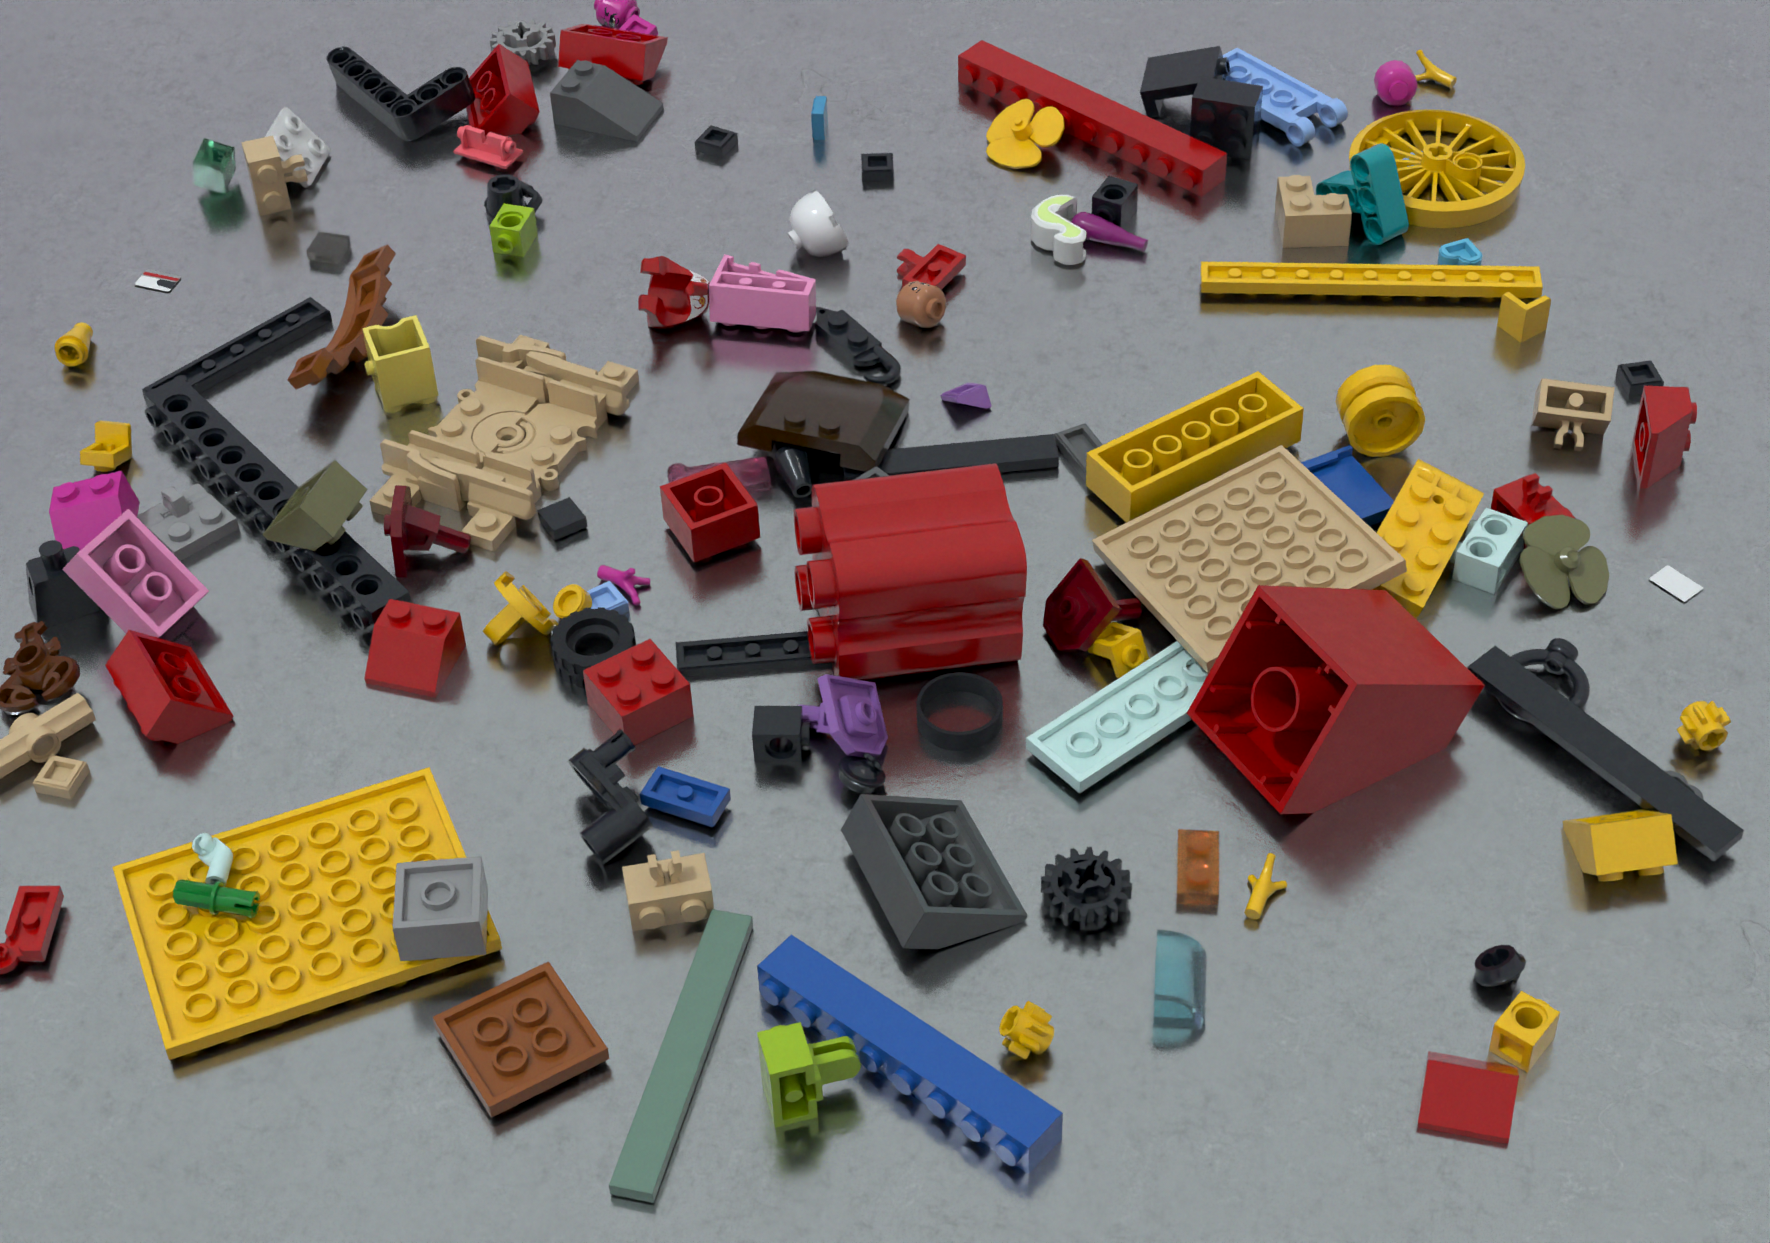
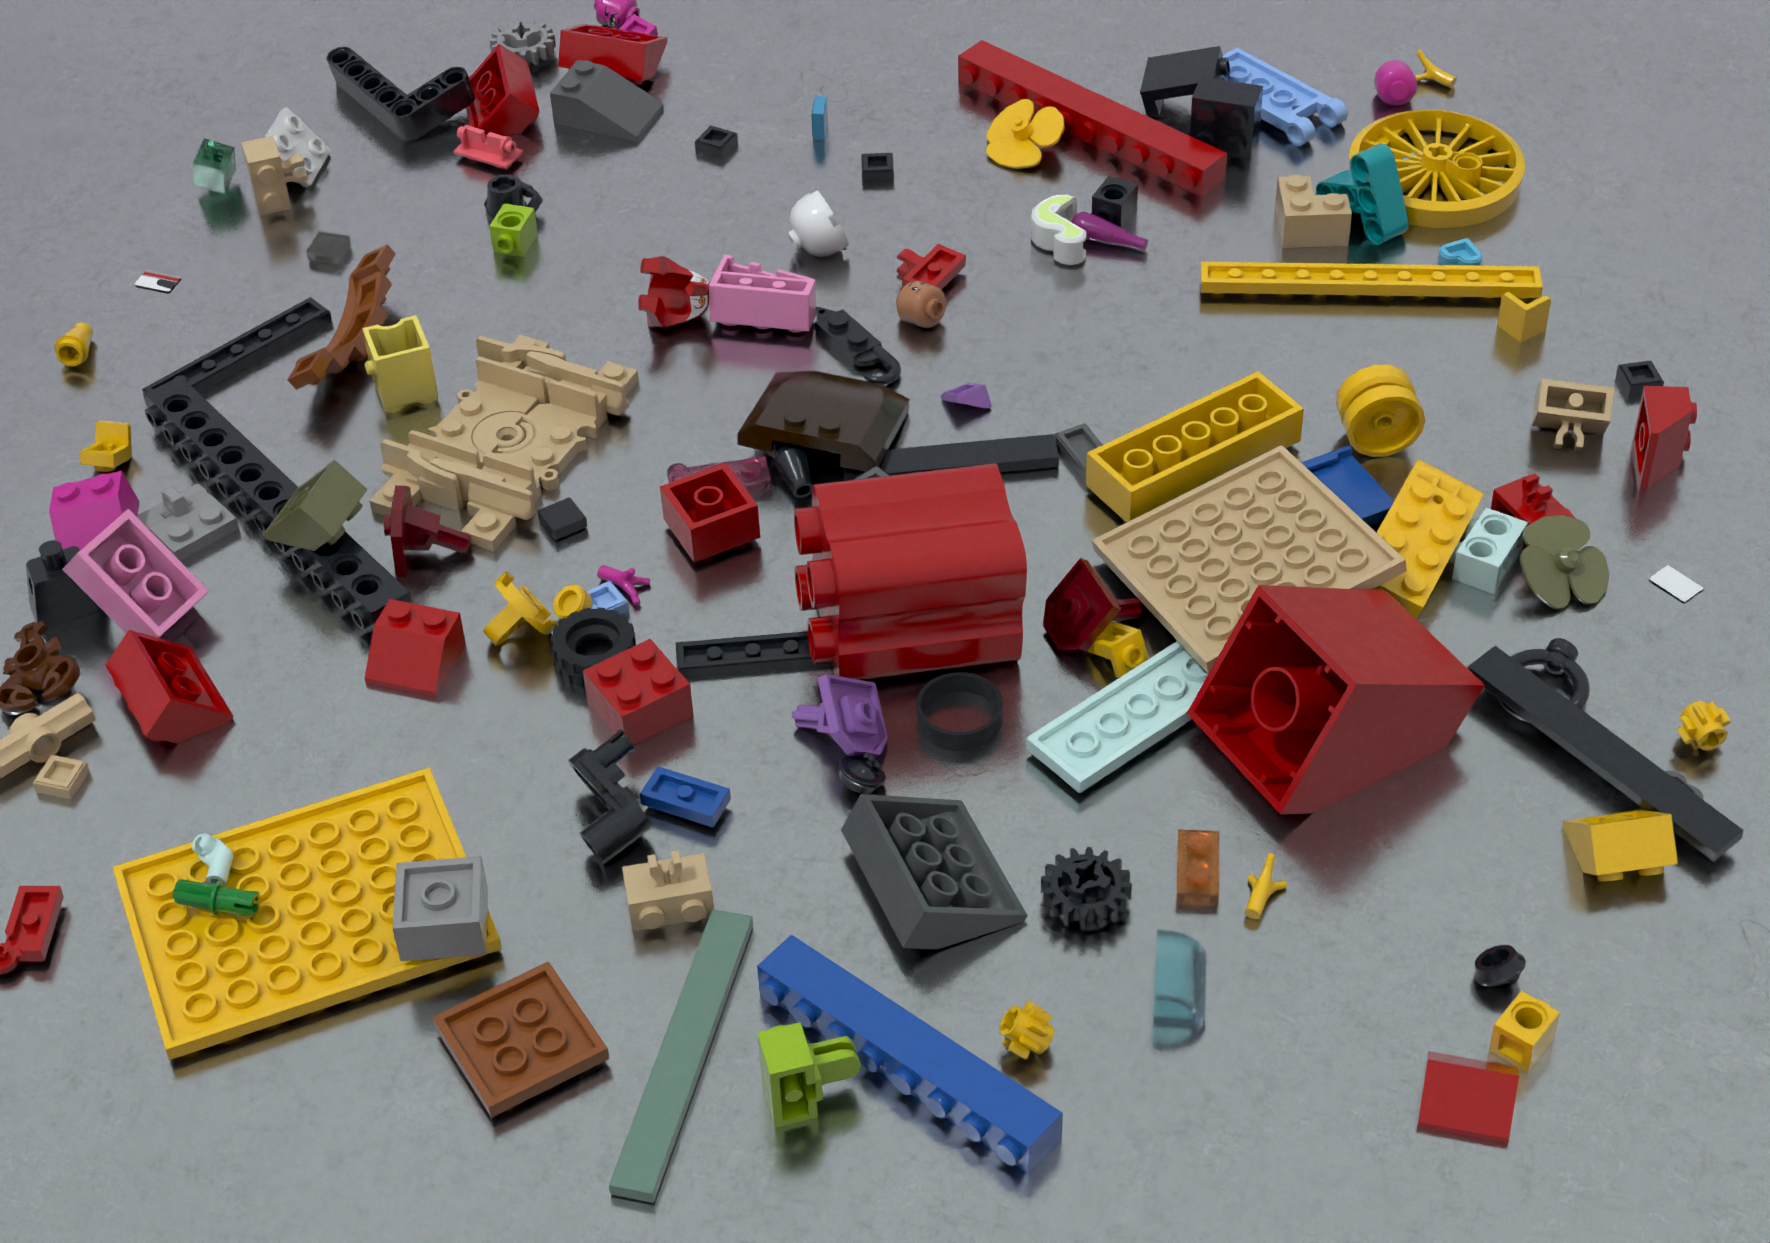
black brick [752,706,811,762] -> none

